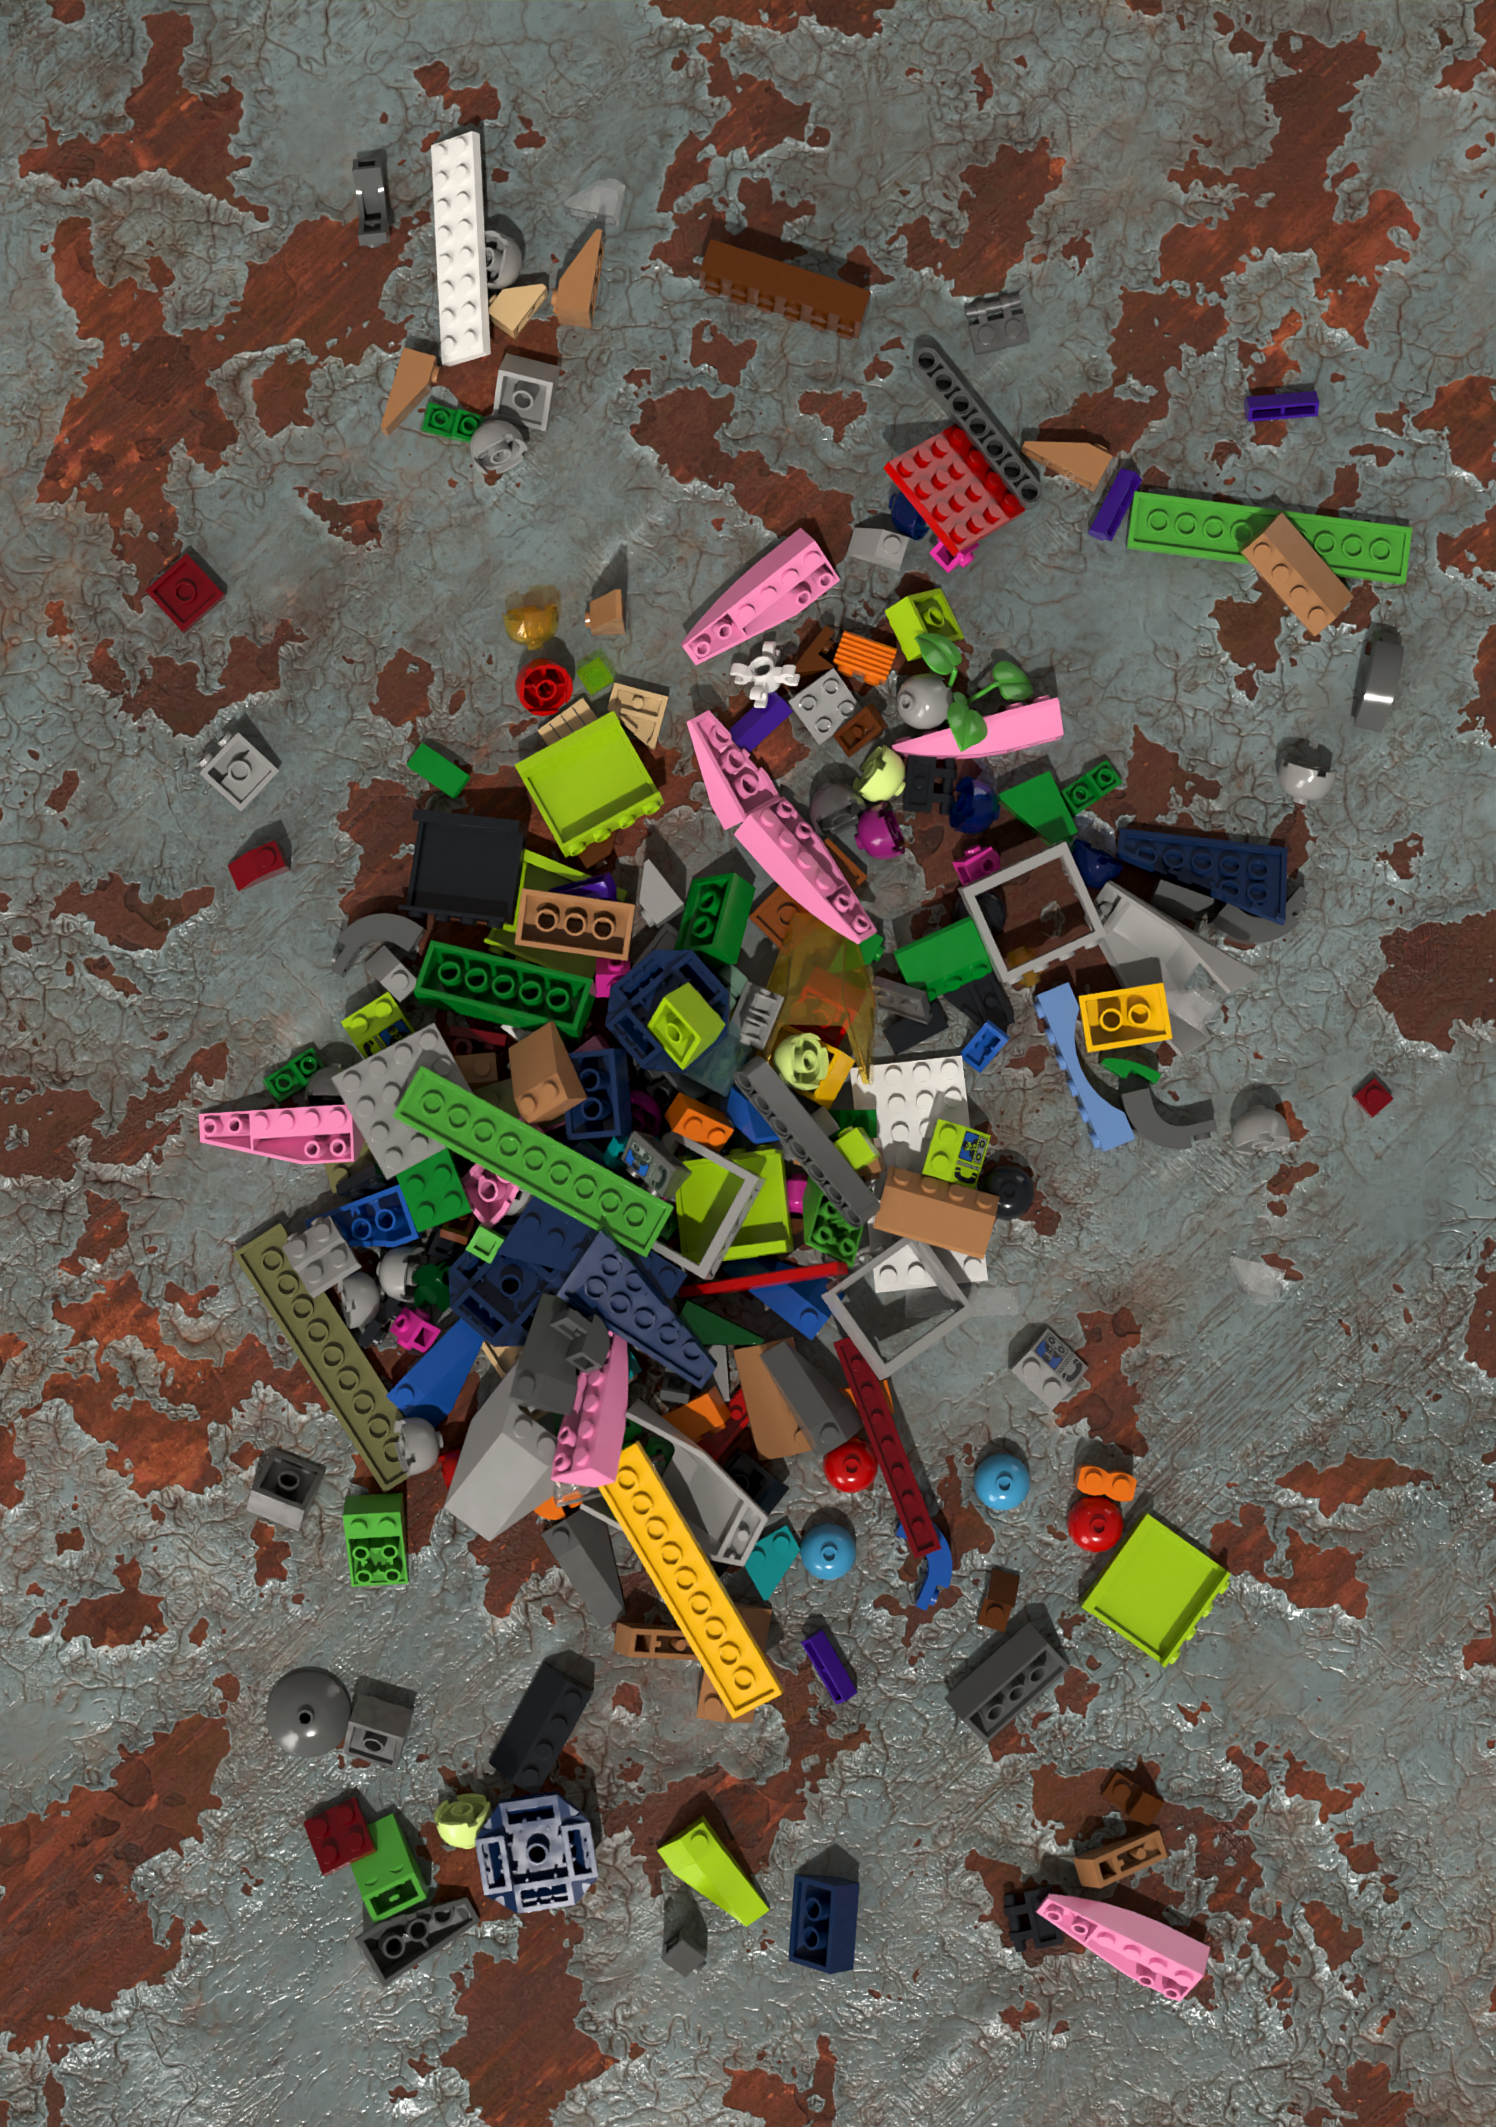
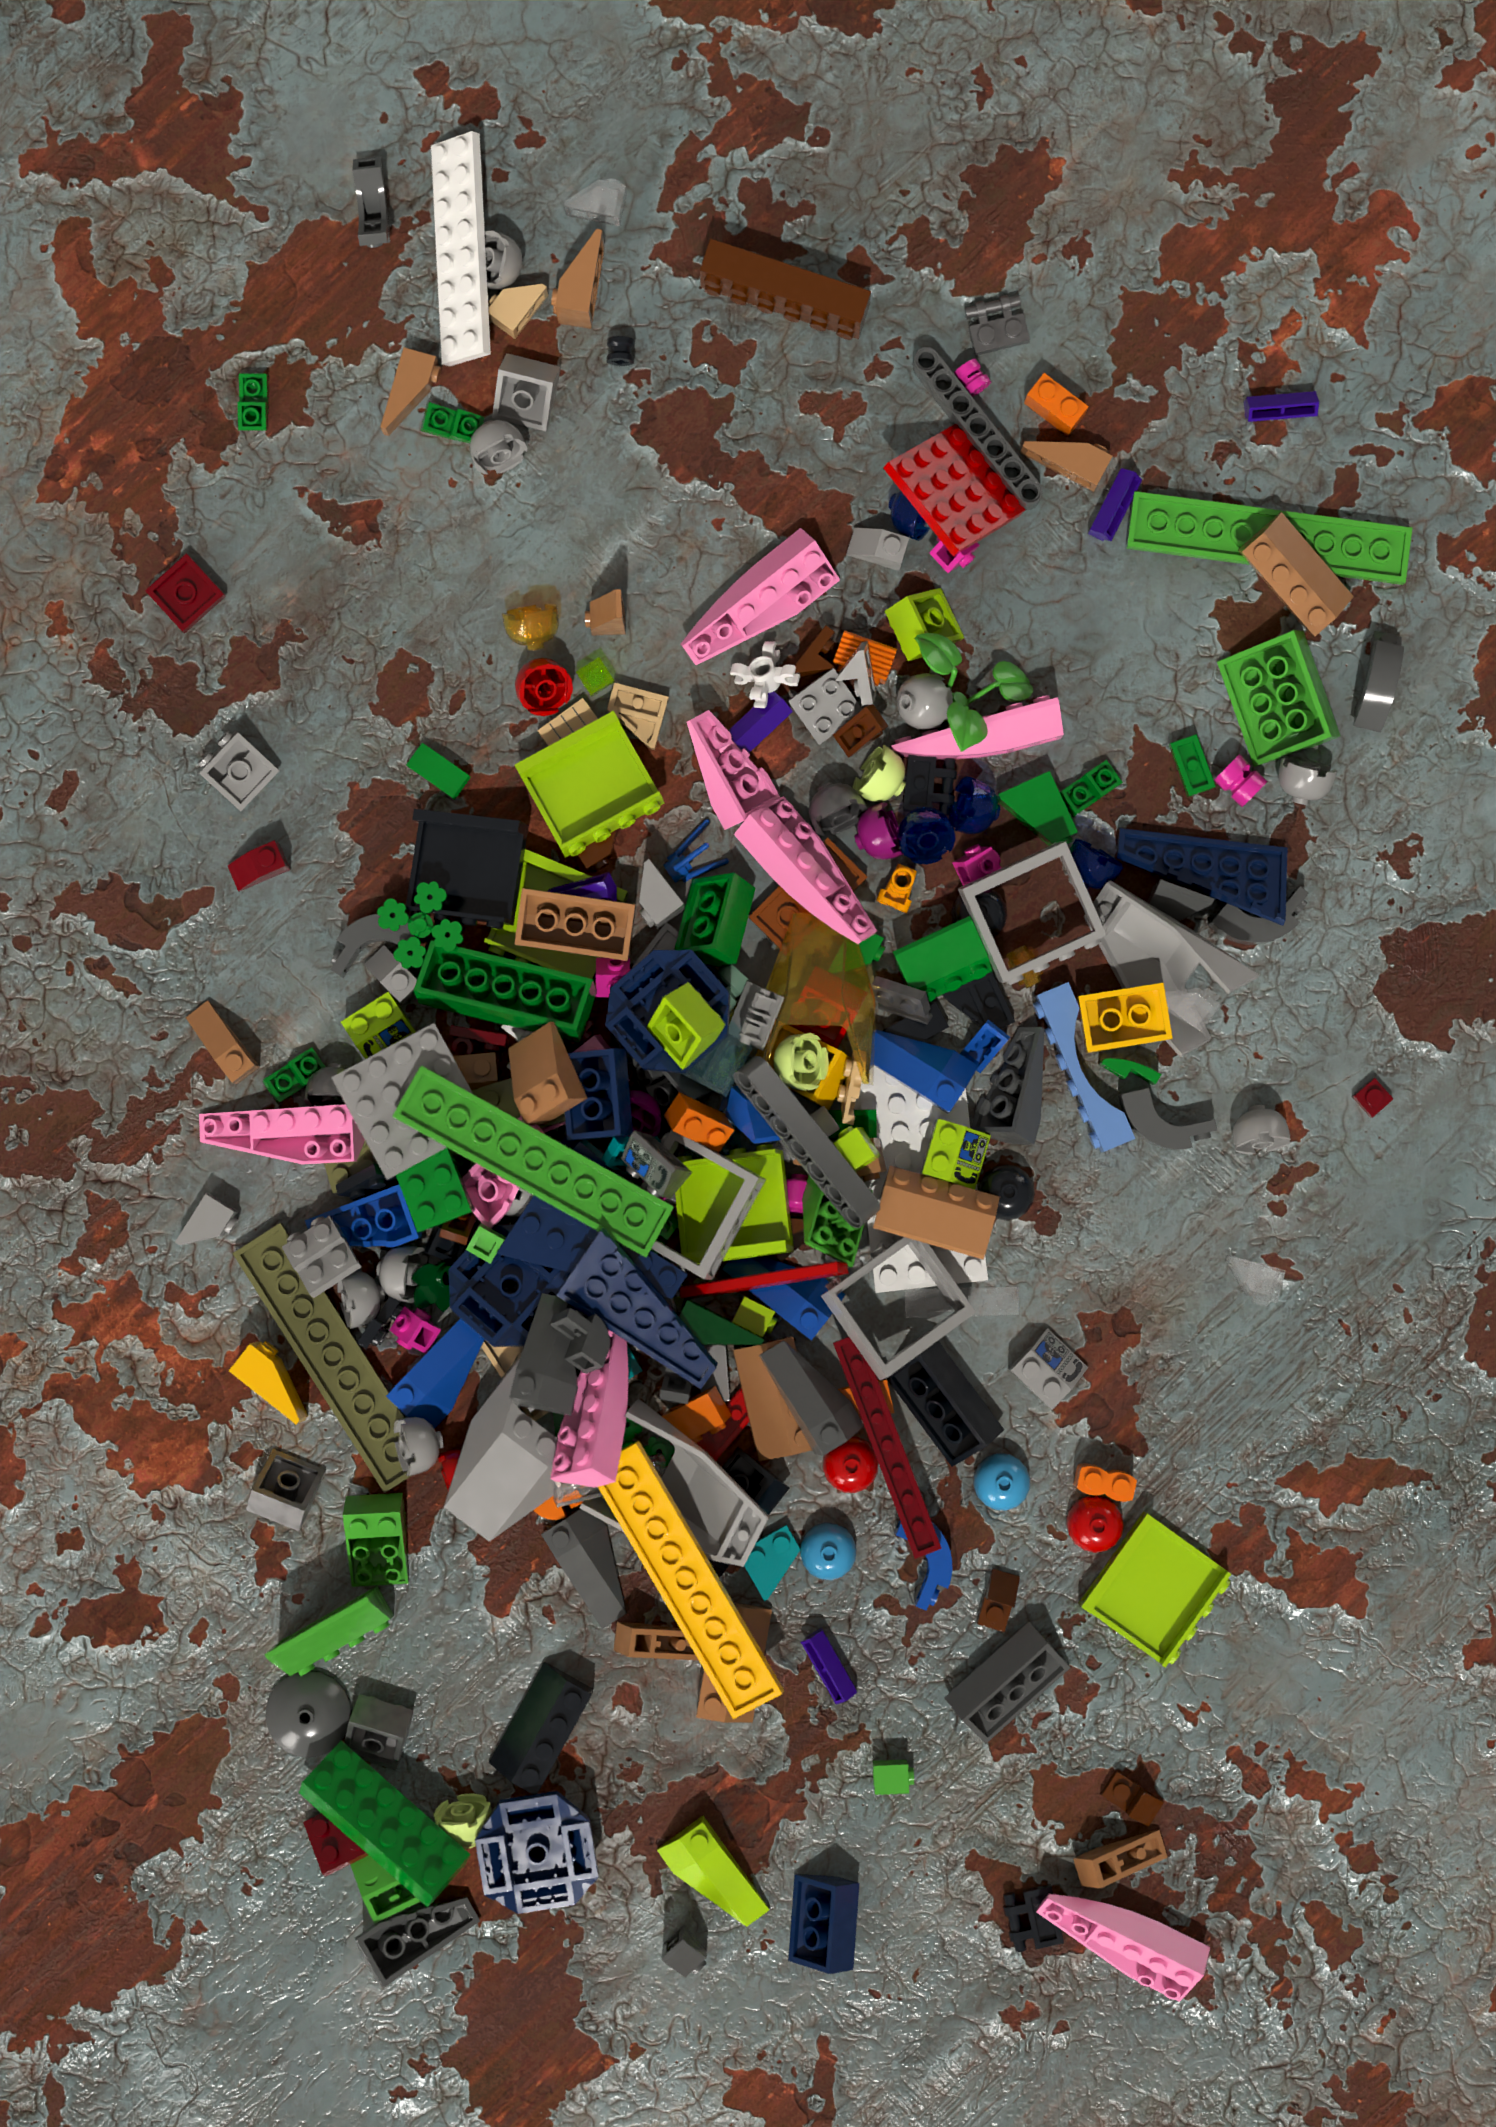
none -> light grey slope [175,1194,239,1245]
none -> medium nougat slope [185,1000,260,1084]
none -> yellow slope [229,1341,308,1424]
none -> green slope [237,374,269,431]
none -> bright green slope [265,1586,394,1676]
none -> green brick [299,1741,471,1907]
none -> green plant [377,881,463,969]
none -> black wheel [607,336,635,366]
none -> blue plant [663,819,729,883]
none -> lime brick [732,1296,778,1337]
none -> light grey slope [835,642,877,705]
none -> tan wing [837,1050,865,1125]
none -> blue wedge [854,1028,978,1114]
none -> bright green brick [872,1759,914,1795]
none -> light orange plate [876,864,917,913]
none -> black slope [886,1341,1004,1467]
none -> clear blue cylinder [898,807,956,865]
none -> dark pink wheel [954,358,992,397]
none -> dark grey wedge [971,1027,1044,1145]
none -> orange brick [1024,373,1089,437]
none -> green plate [1169,734,1216,797]
none -> dark pink wheel [1214,754,1268,808]
none -> bright green slope [1217,630,1341,767]

